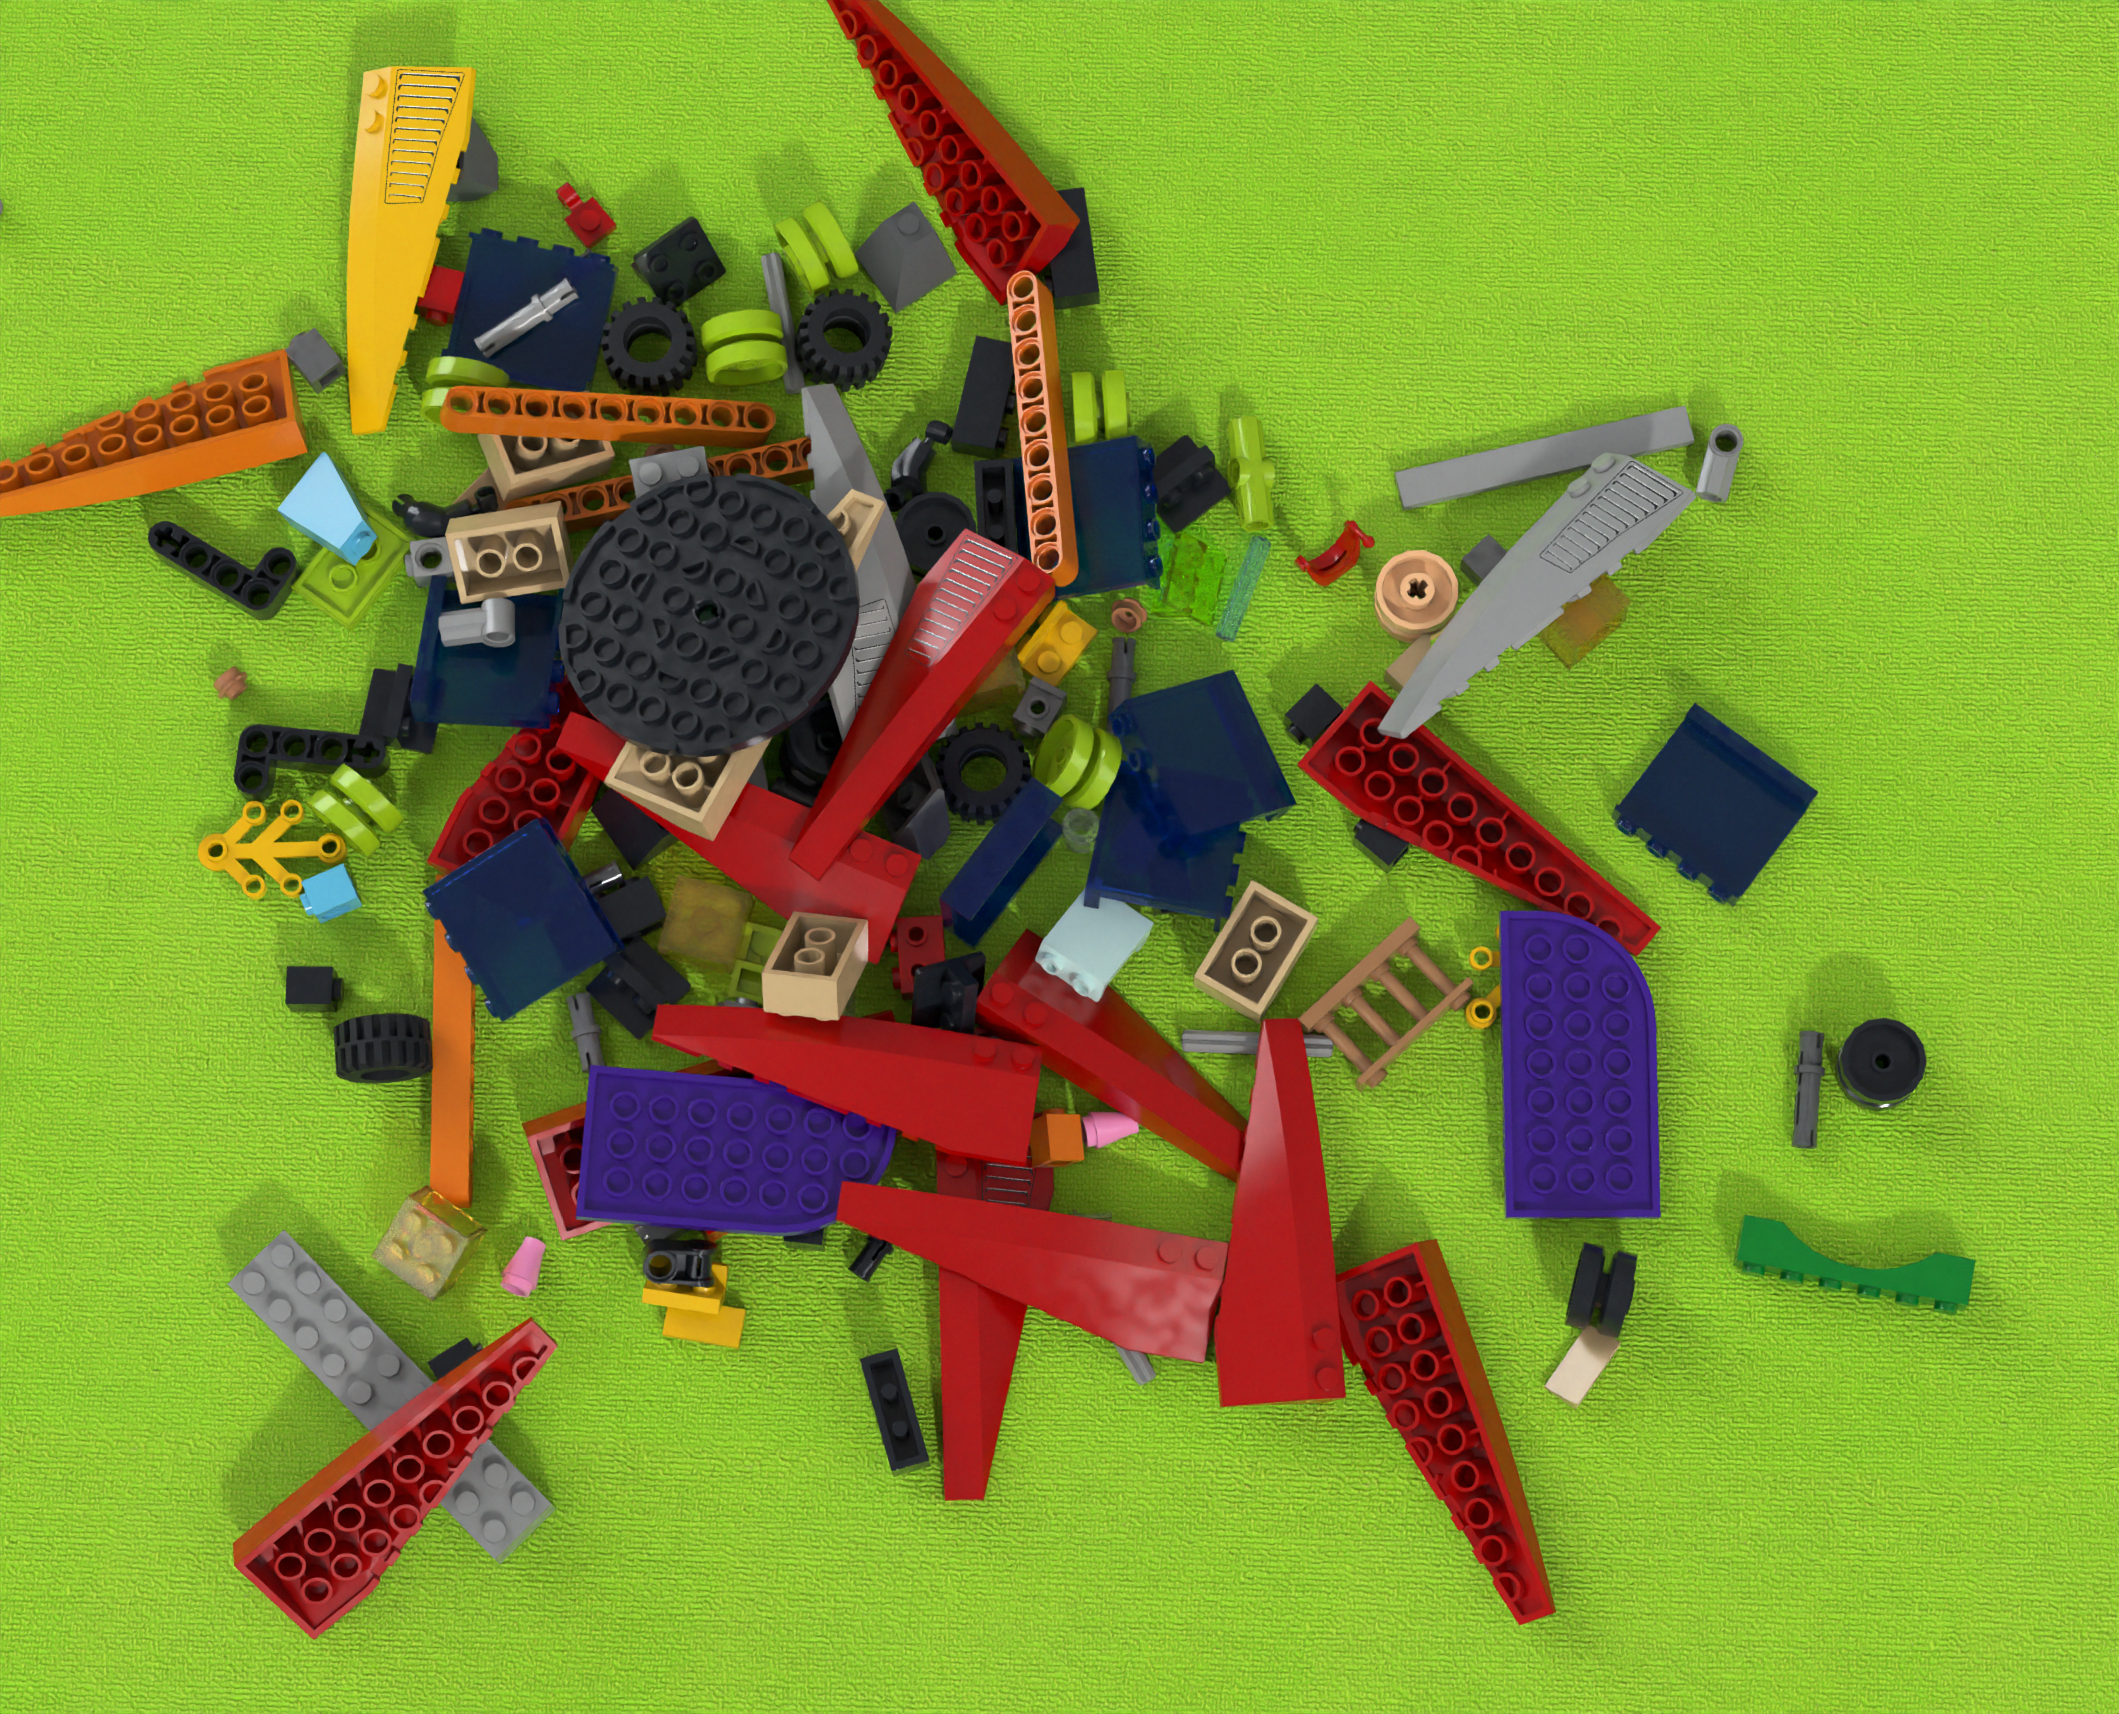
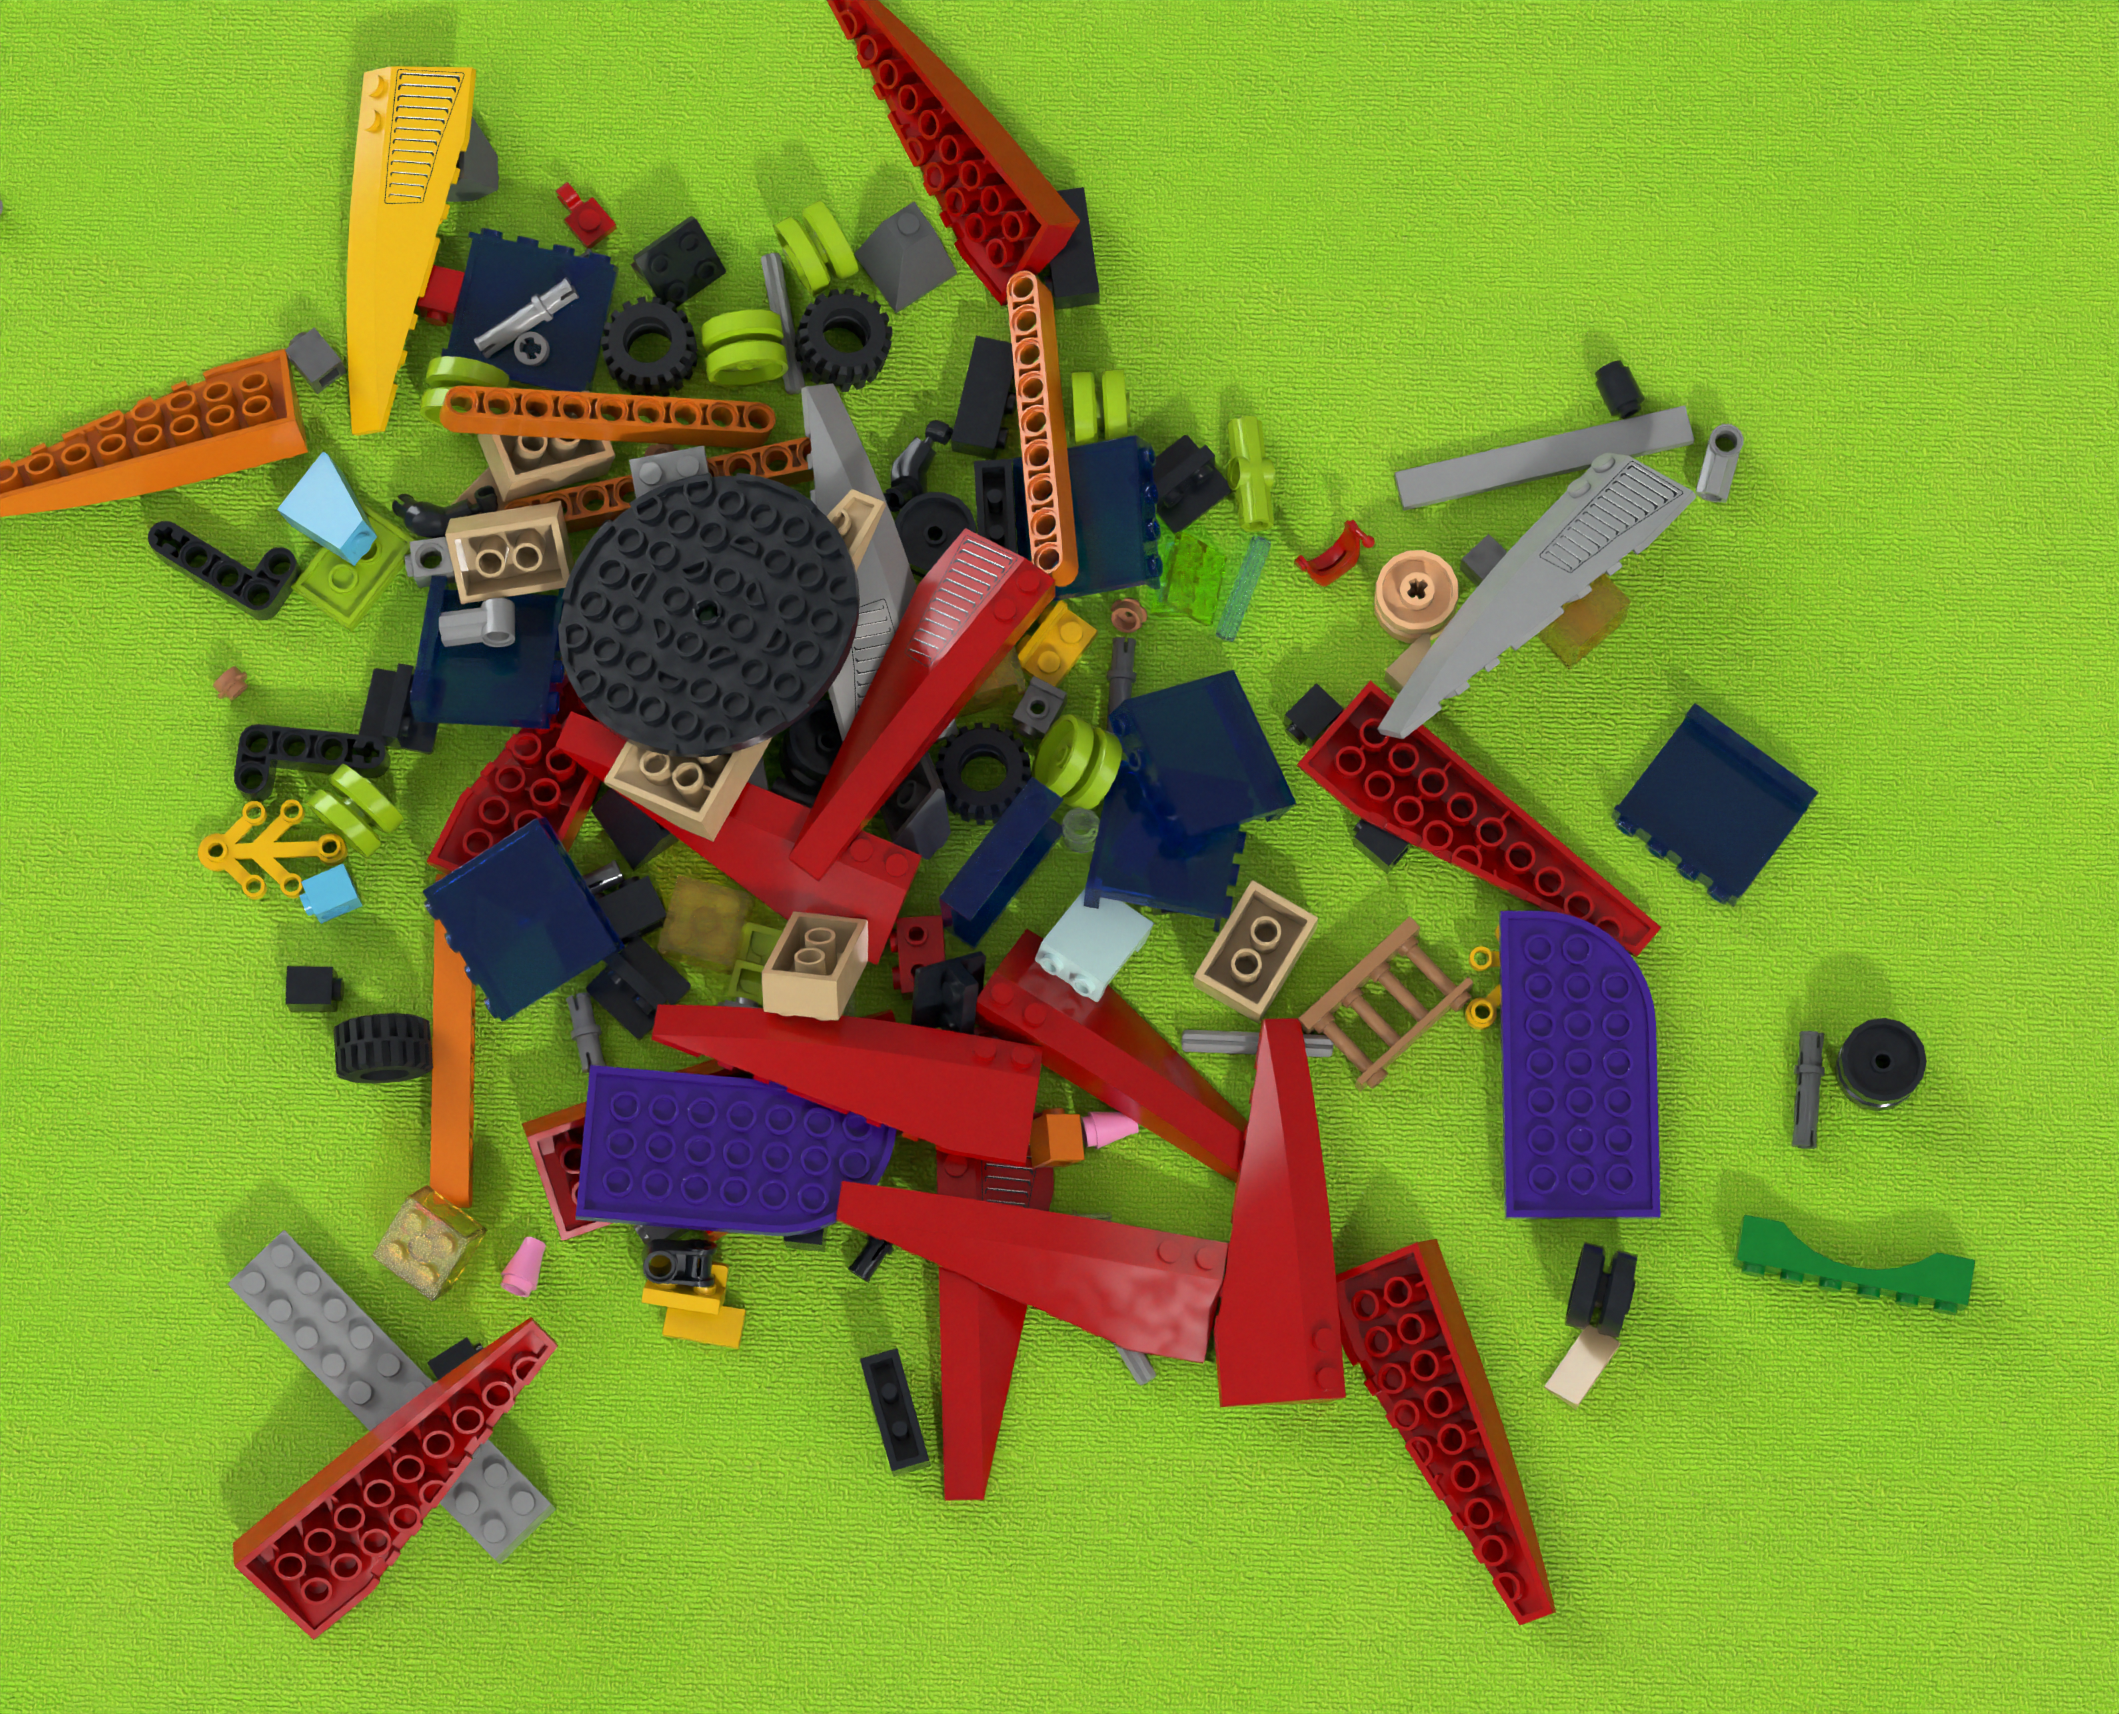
none -> light grey bush [514,332,550,367]
none -> black brick [1595,360,1645,419]

